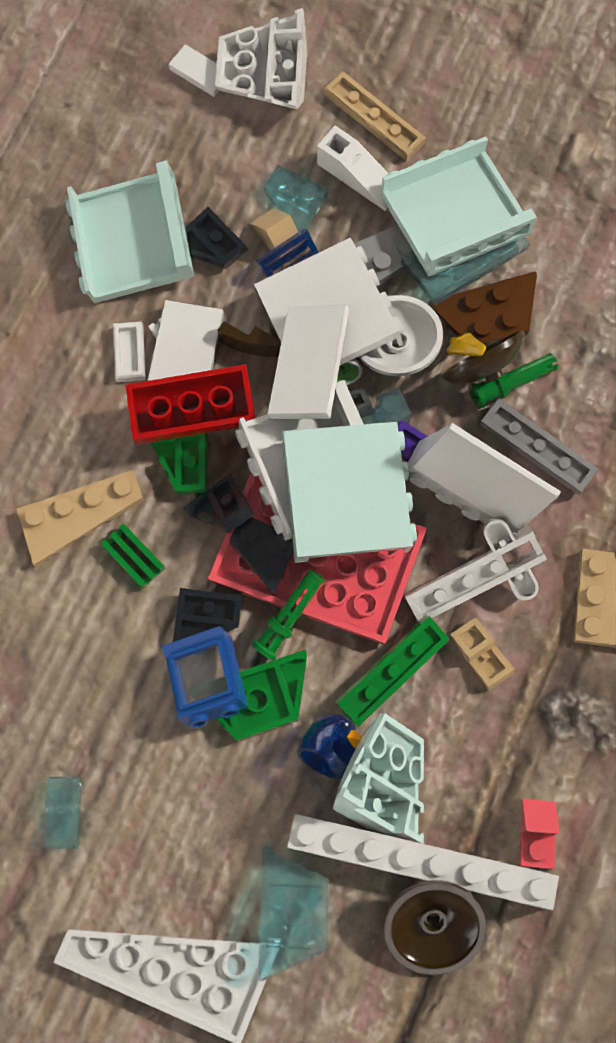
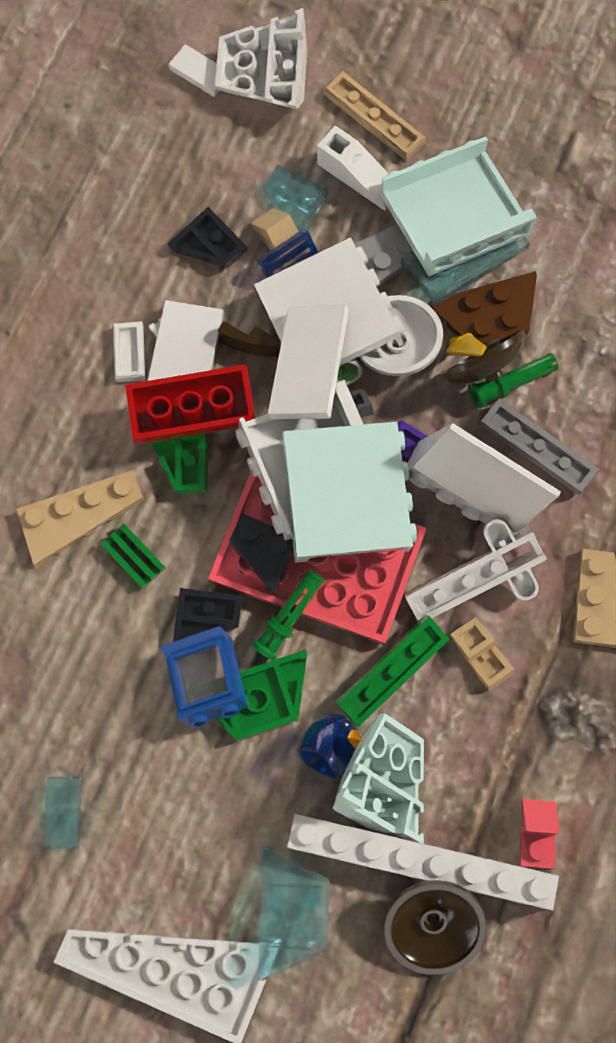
light aqua panel [65,160,194,303] -> none
black wing [183,473,254,533] -> none
clear light blue brick [371,387,411,424] -> none

